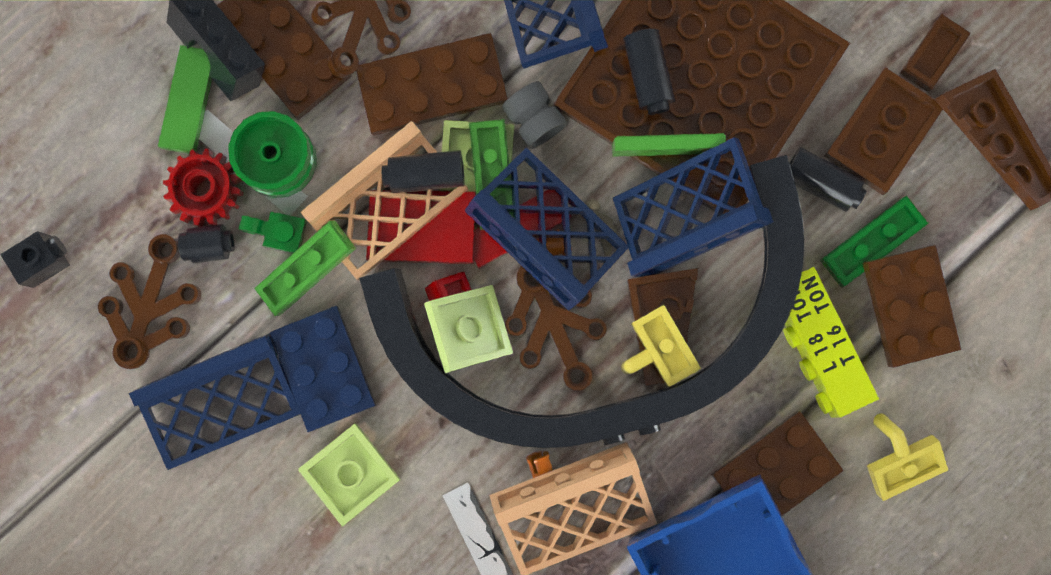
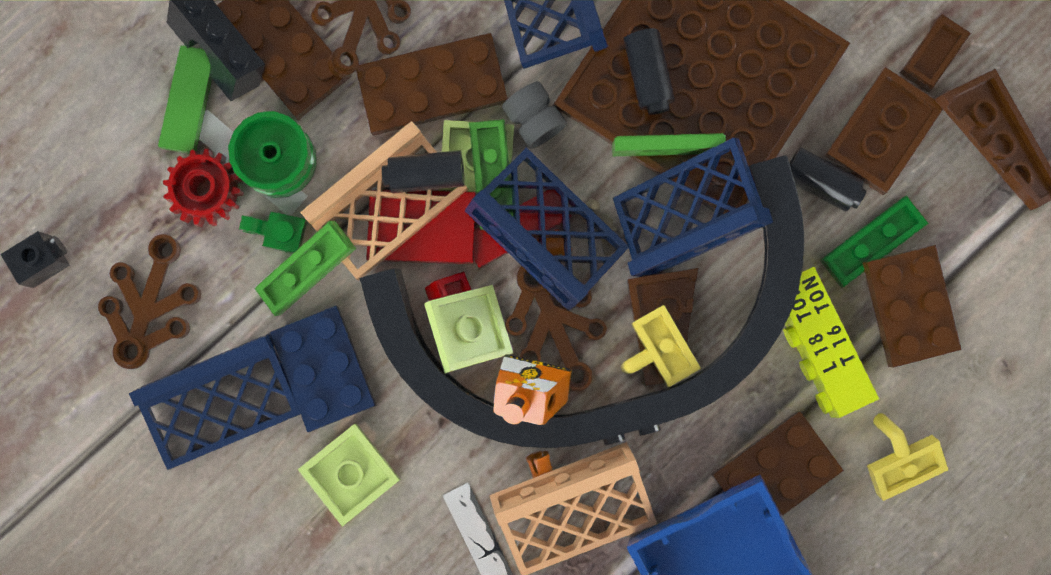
black brick [178,224,235,264] -> none
none -> orange torso [493,354,572,425]

